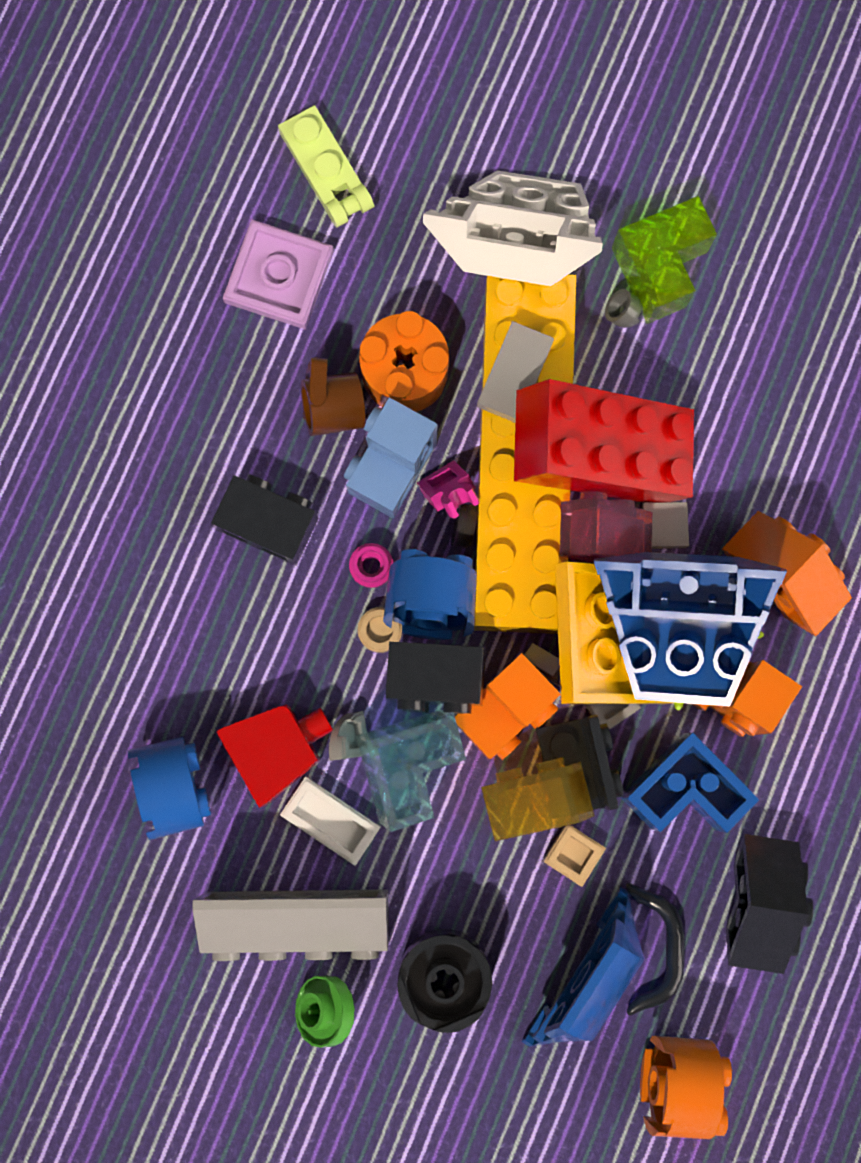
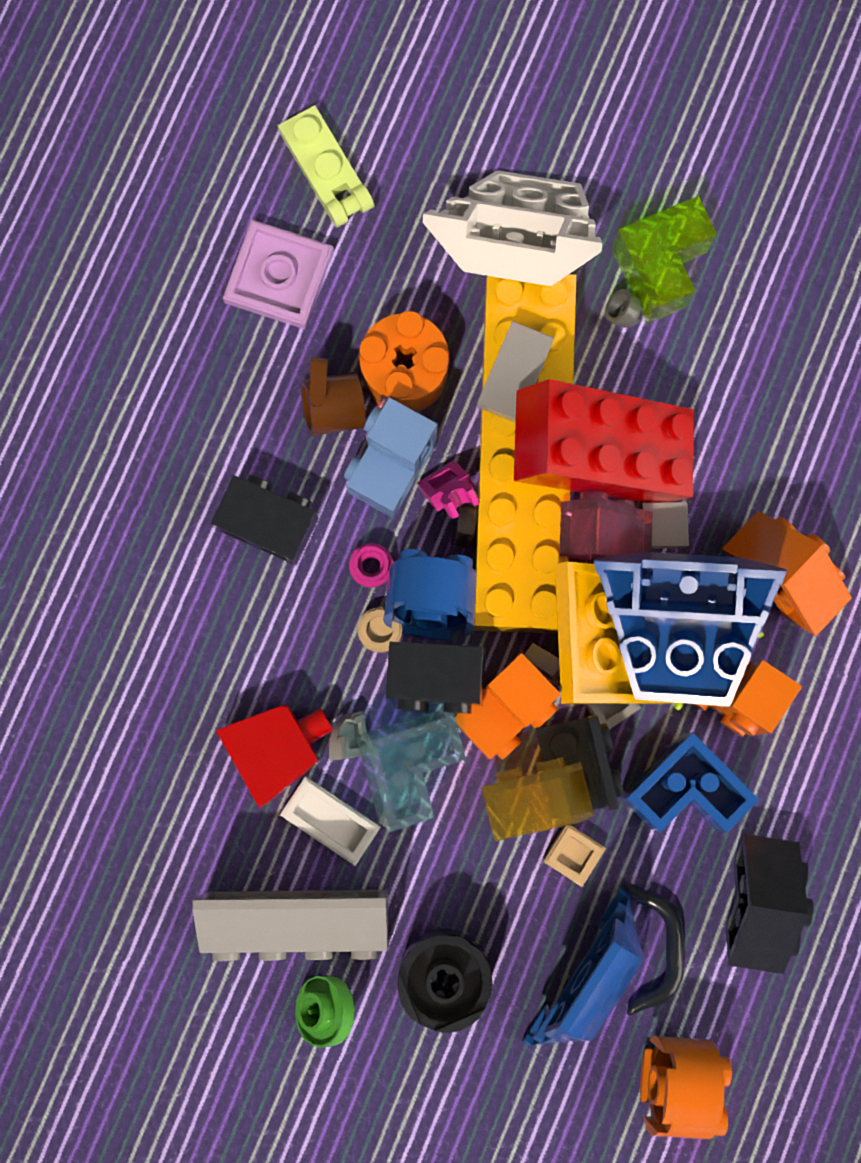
blue brick [127,736,212,840] -> none

